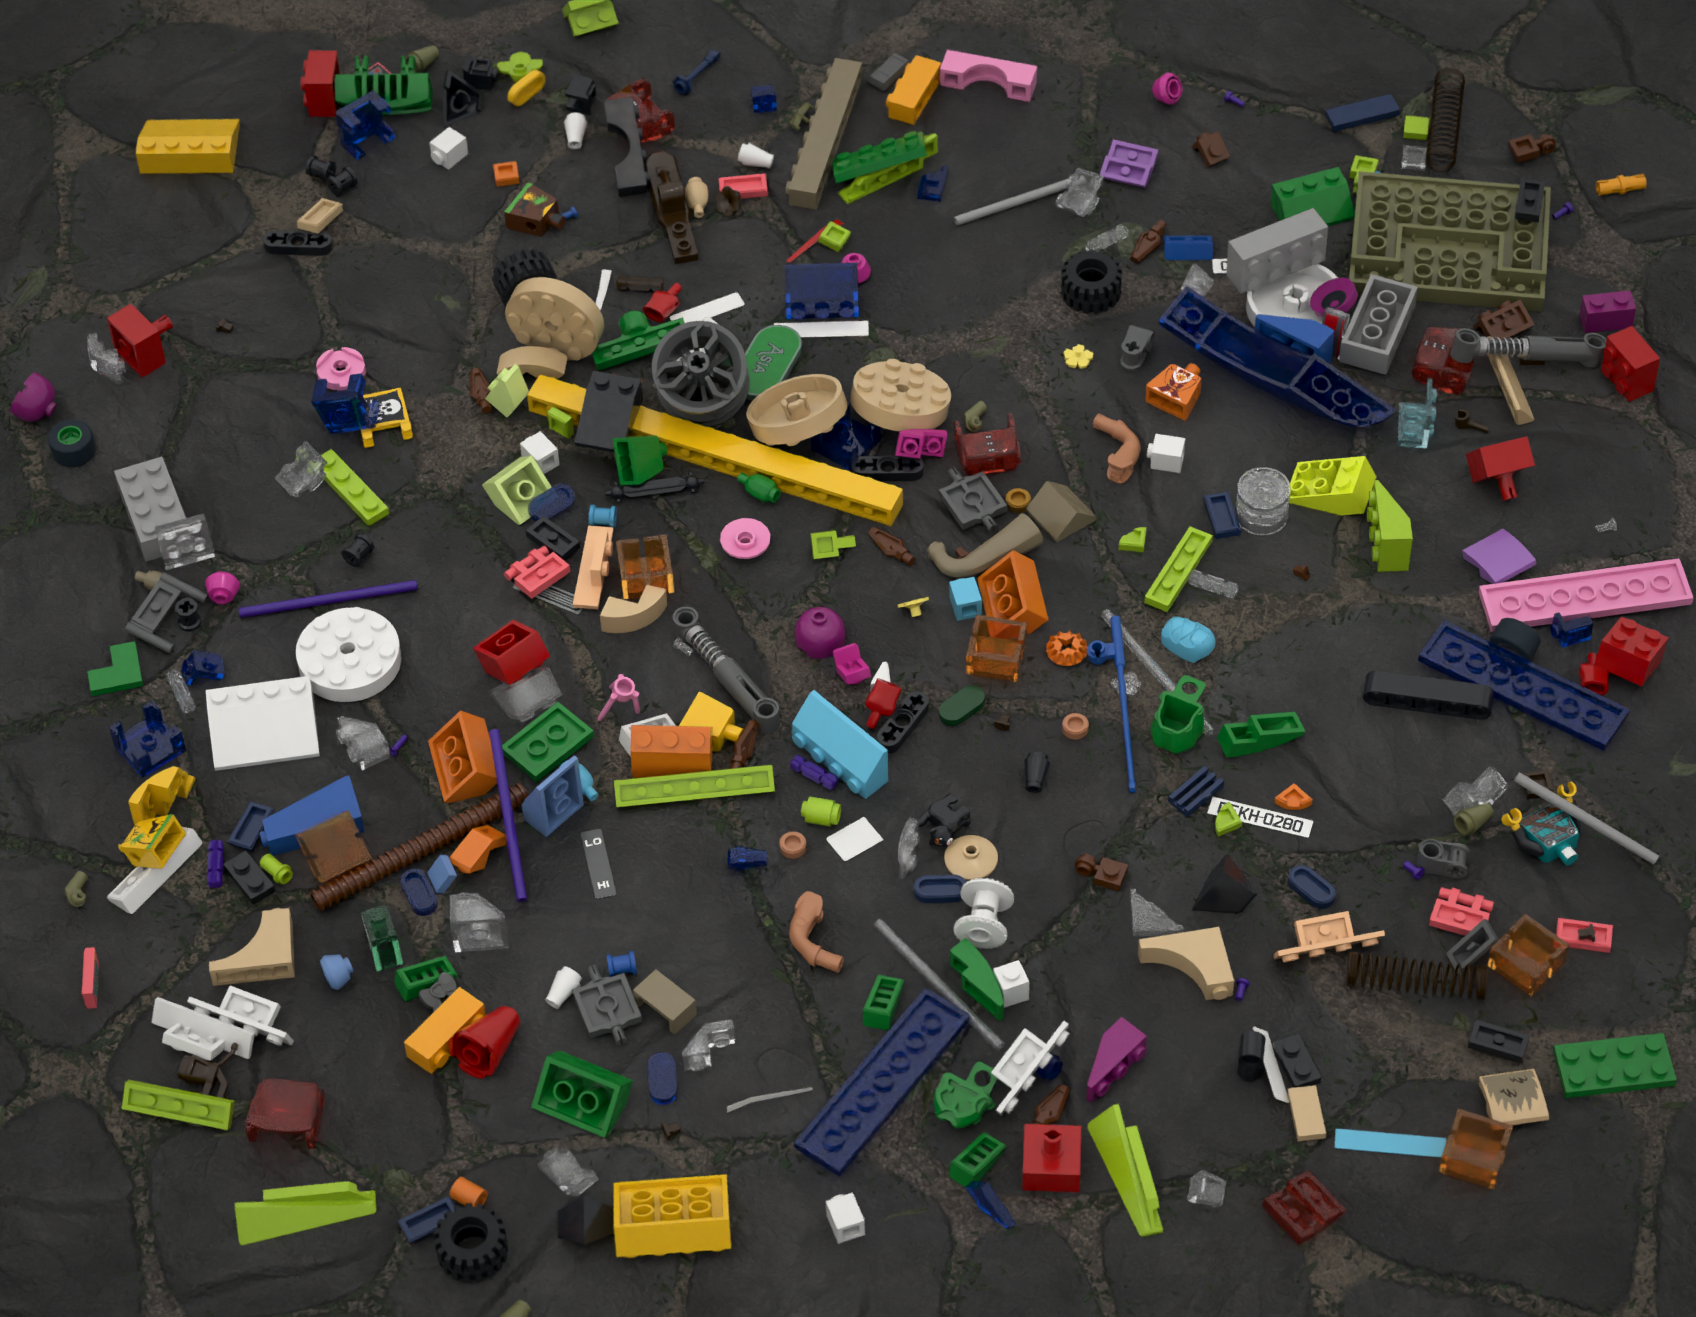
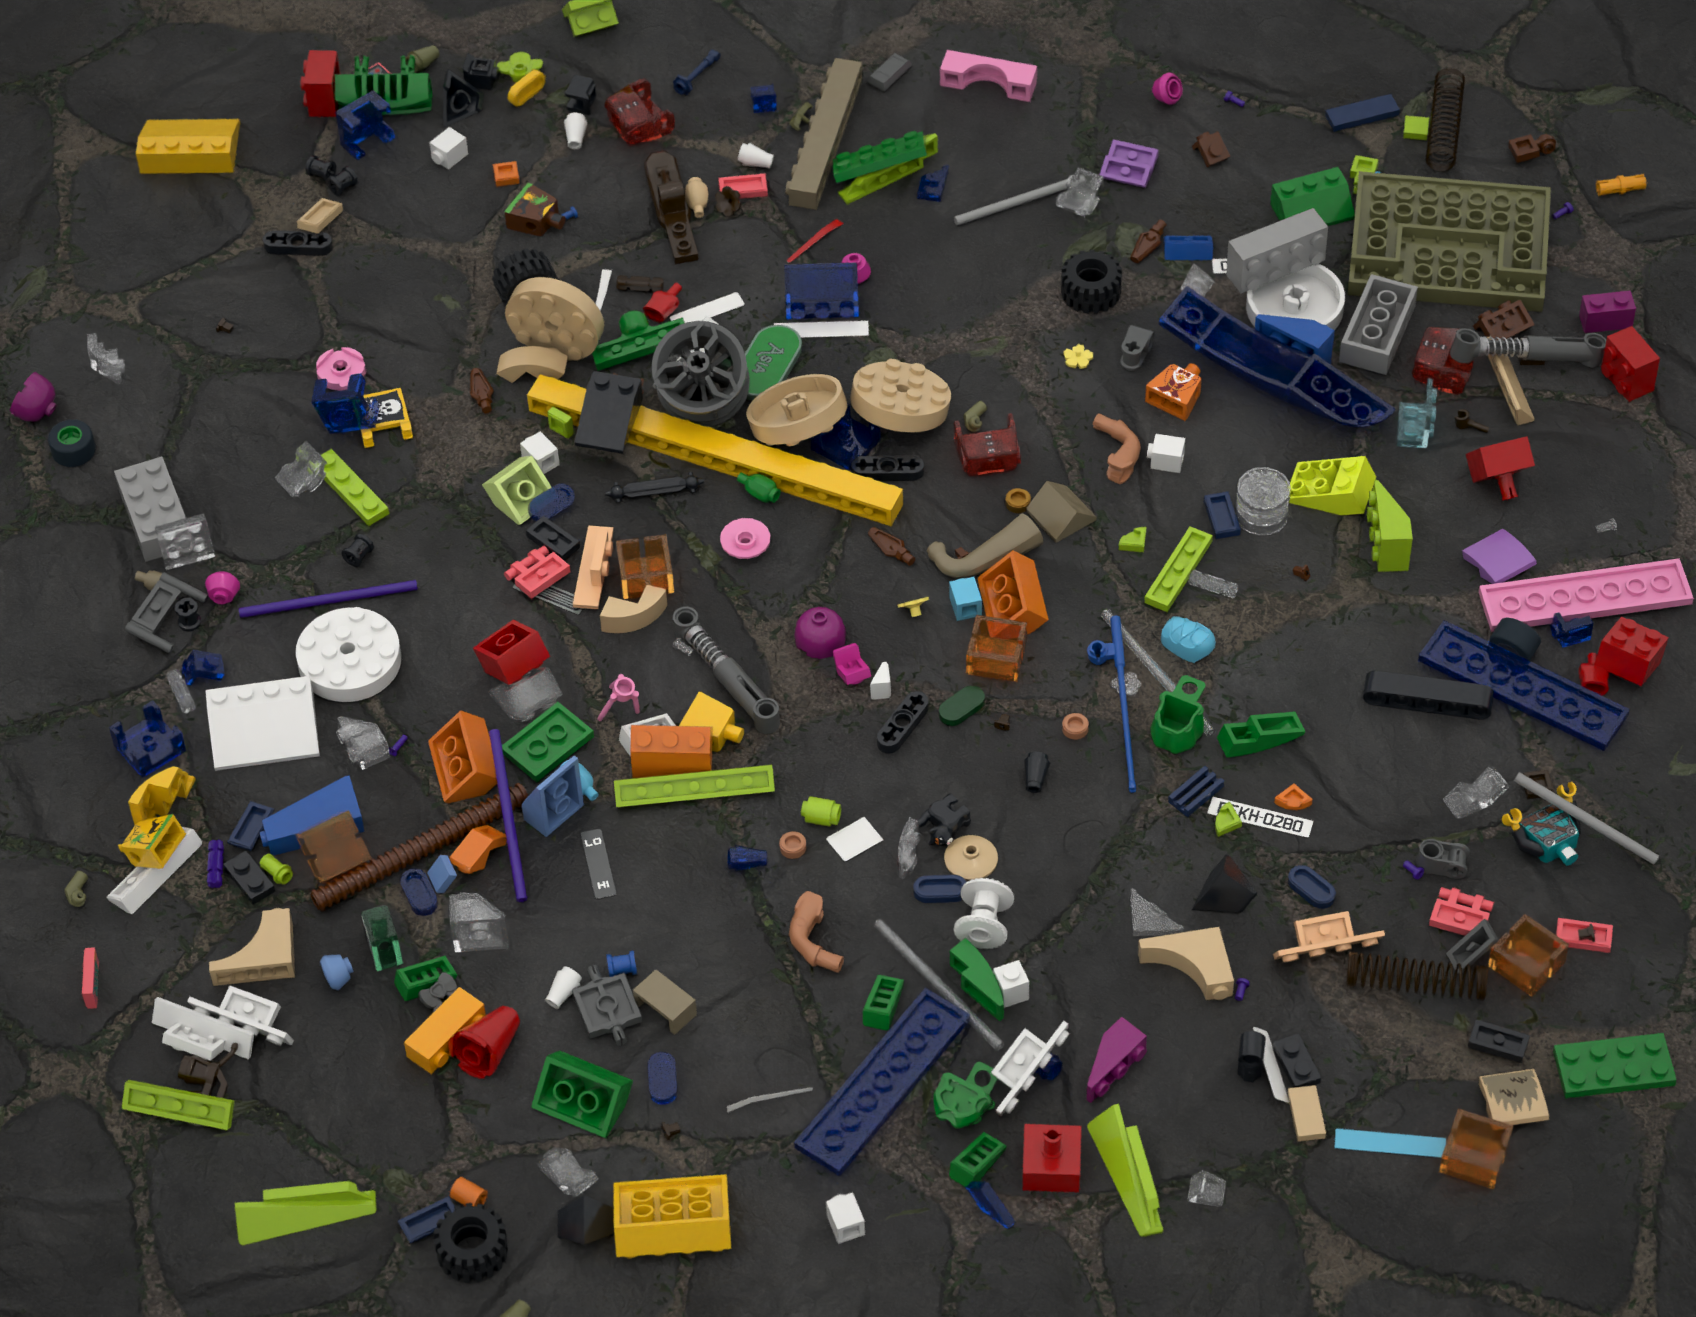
green tile [87,641,143,696] -> none
red brick [107,304,173,378] -> none
clear red piece [246,1078,325,1149] -> none
yellowish green slope [485,364,529,417] -> none
dark azure bush [589,504,617,529] -> none
black arch [604,97,651,197] -> none
green torso [612,436,667,485] -> none
clear slope [682,1019,735,1071] -> none
reddish brown piece [730,720,759,769] -> none
dark purple axle [790,755,838,790] -> none
medium azure slope [792,690,888,799] -> none
lime plate [810,530,856,559] -> none
lime tile [818,221,851,252] -> none
red piece [865,678,902,729] -> none
light orange brick [886,55,941,125] -> none
dark pink slope [895,429,947,458] -> none
dark grey plate [939,467,1007,533] -> none
reddish brown piece [1032,1084,1070,1125] -> none
orange gear [1046,630,1087,666] -> none
reddish brown plate [1075,854,1128,891] -> none
clear axle [1085,224,1129,252] -> none
clear red slope [1262,1170,1346,1245] -> none
magenta tile [1310,278,1358,319] -> none
slope [1322,307,1350,359] -> none
clear tile [1401,146,1427,170] -> none
olive cone [1454,803,1494,835] -> none
black plate [1515,178,1545,222] -> none

